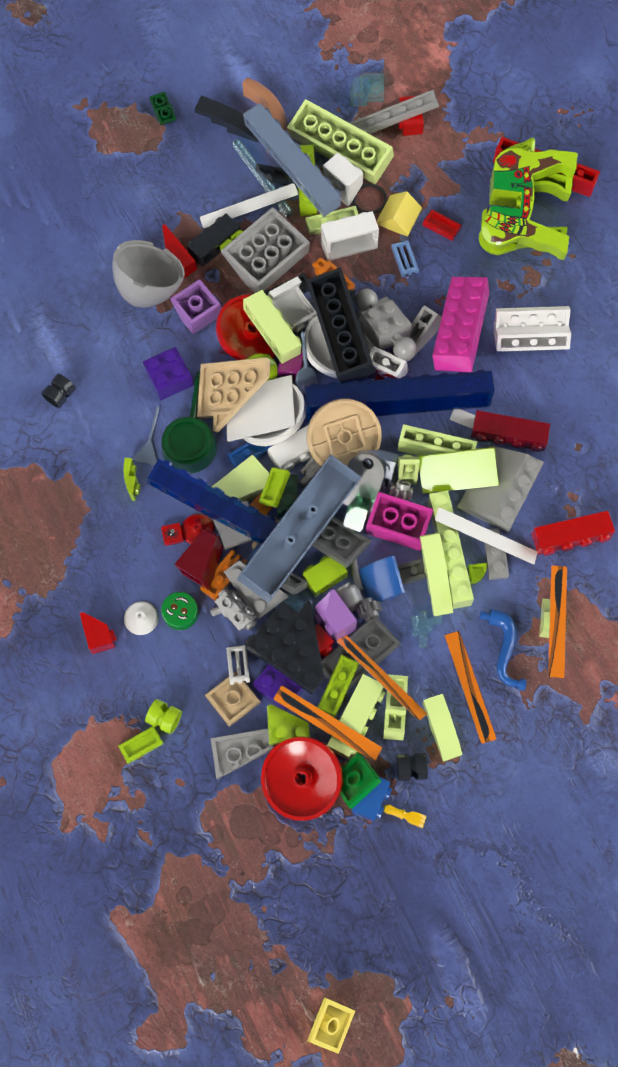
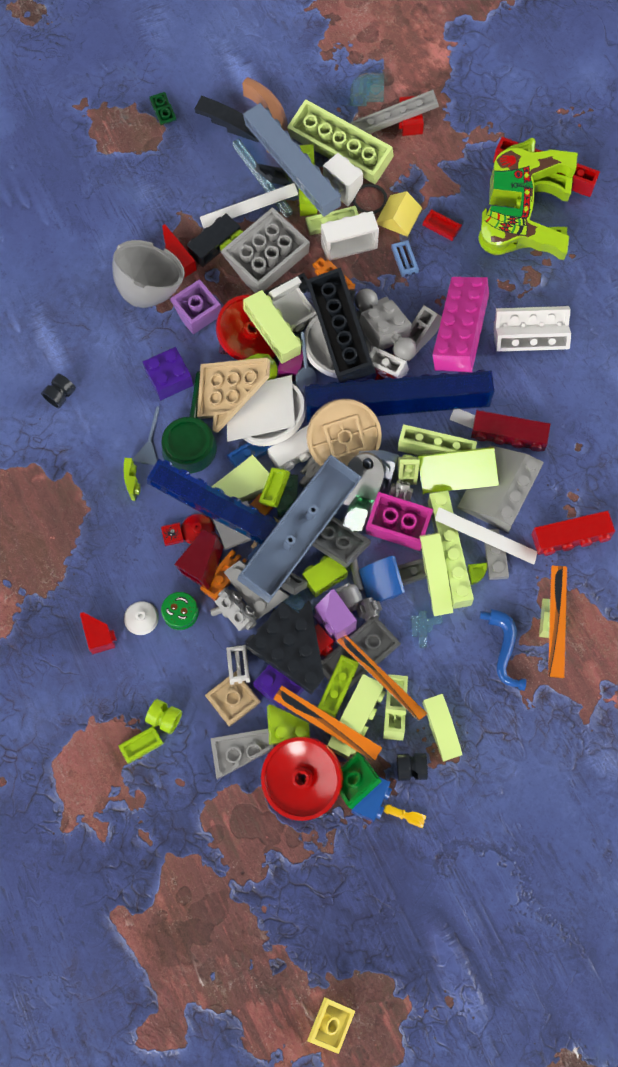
orange sticker [445,631,496,744] -> none

